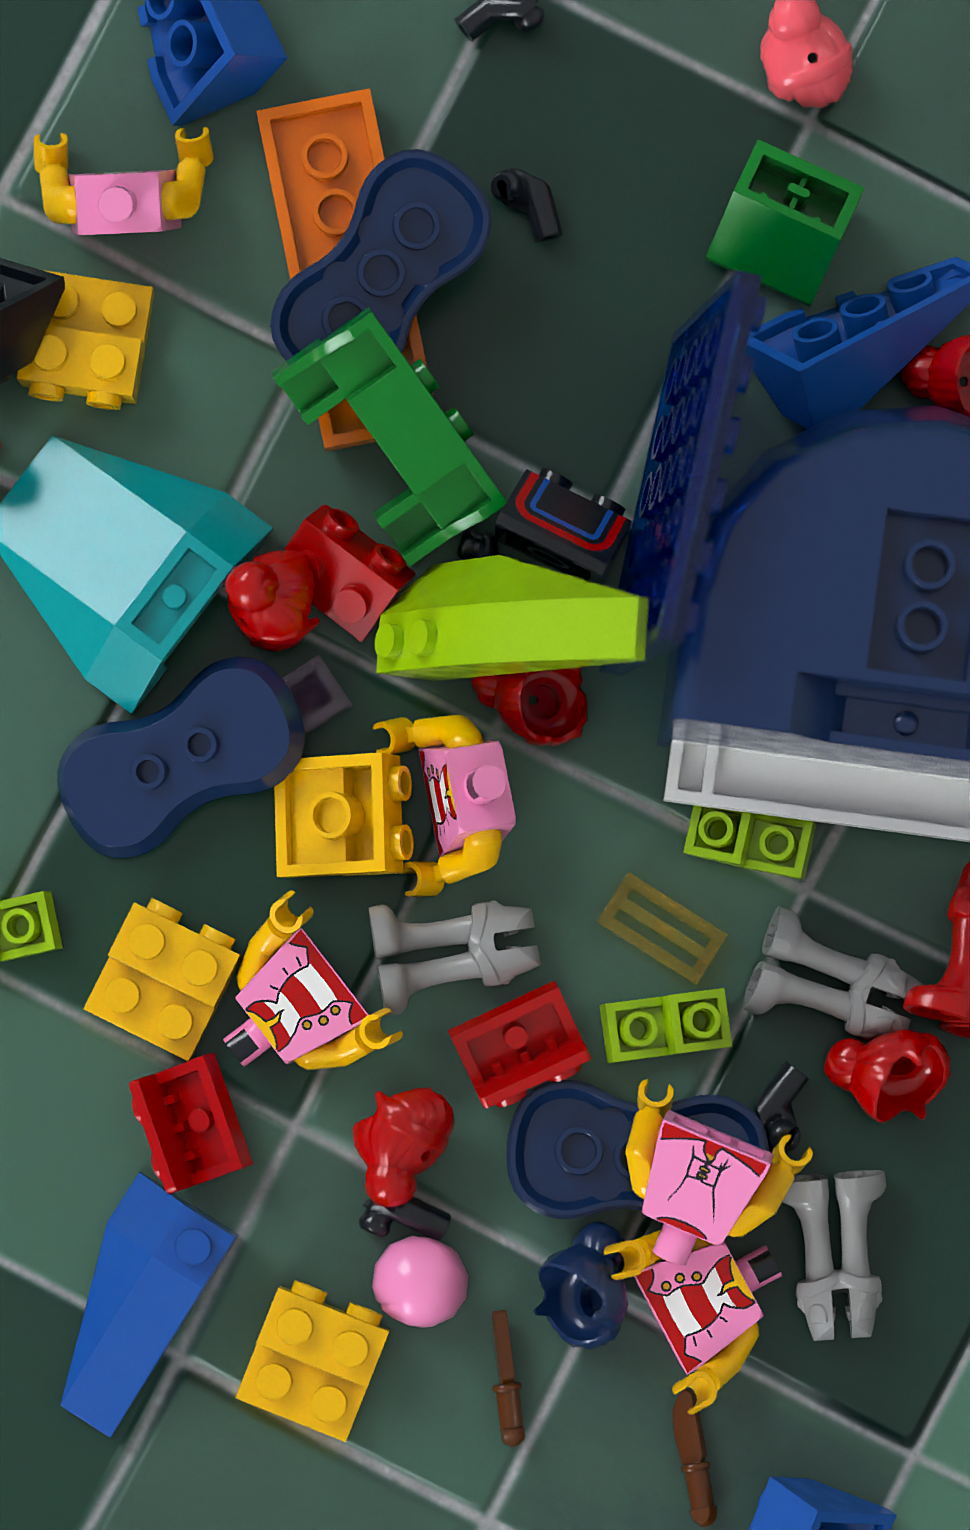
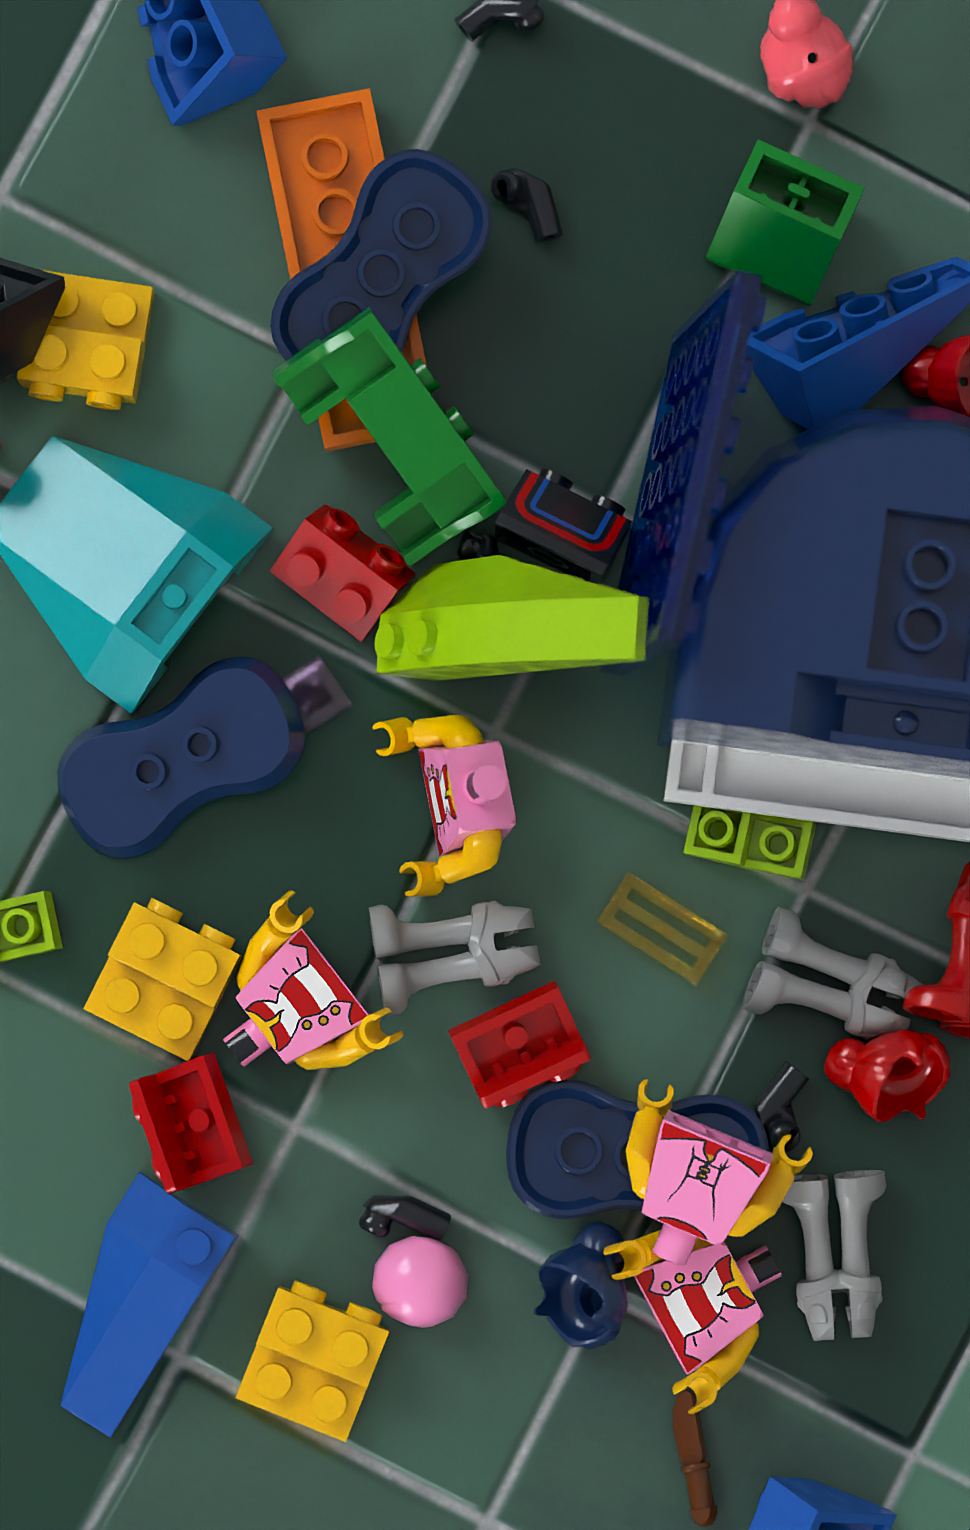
torso [33,127,214,235] -> none
red piece [225,550,320,652] -> none
yellow plate [274,752,414,878] -> none
red piece [352,1088,455,1207] -> none
red piece [471,667,589,747] -> none
reddish brown piece [491,1310,525,1447] -> none
lime slope [599,988,732,1063] -> none

